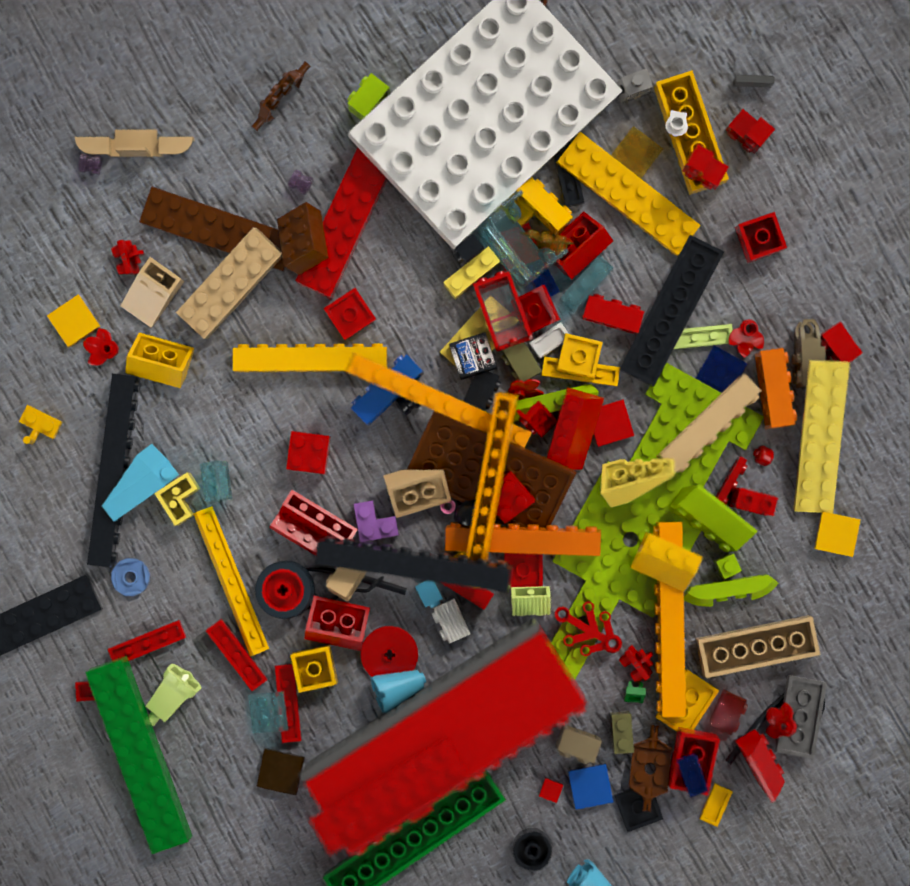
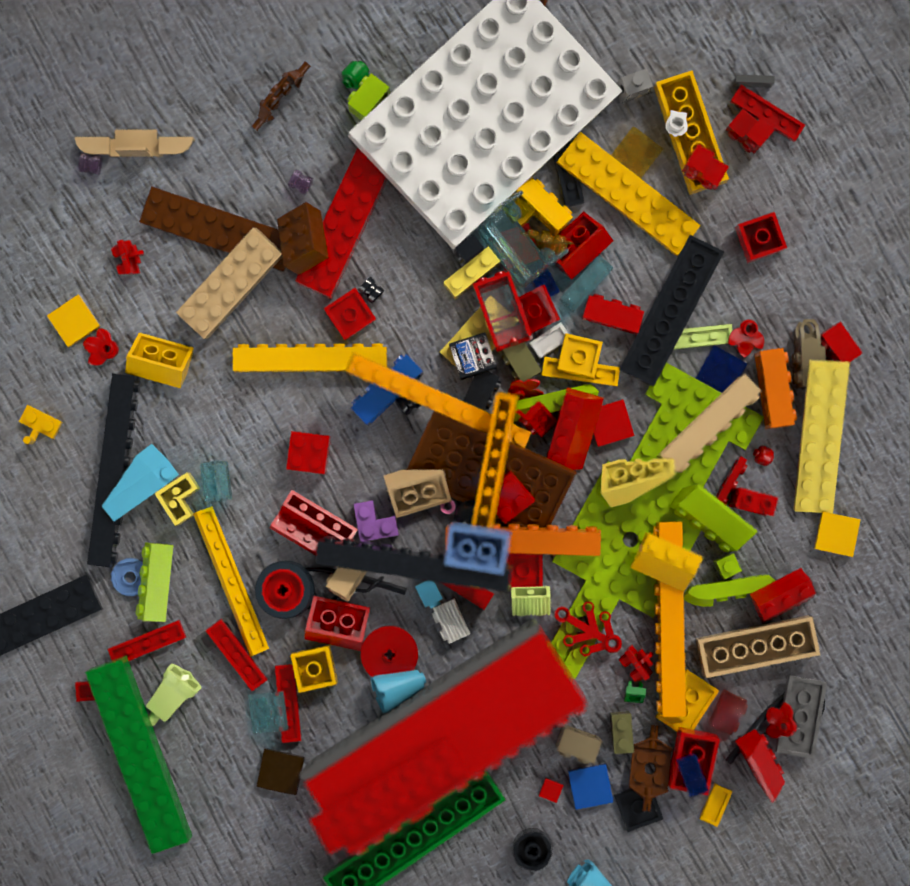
tan slope [120,257,185,328] -> none
none -> lime brick [136,542,173,622]
none -> green head [341,61,369,89]
none -> black wheel [358,277,385,304]
none -> medium blue slope [445,522,512,574]
none -> red plate [730,85,805,142]
none -> red slope [750,568,816,624]

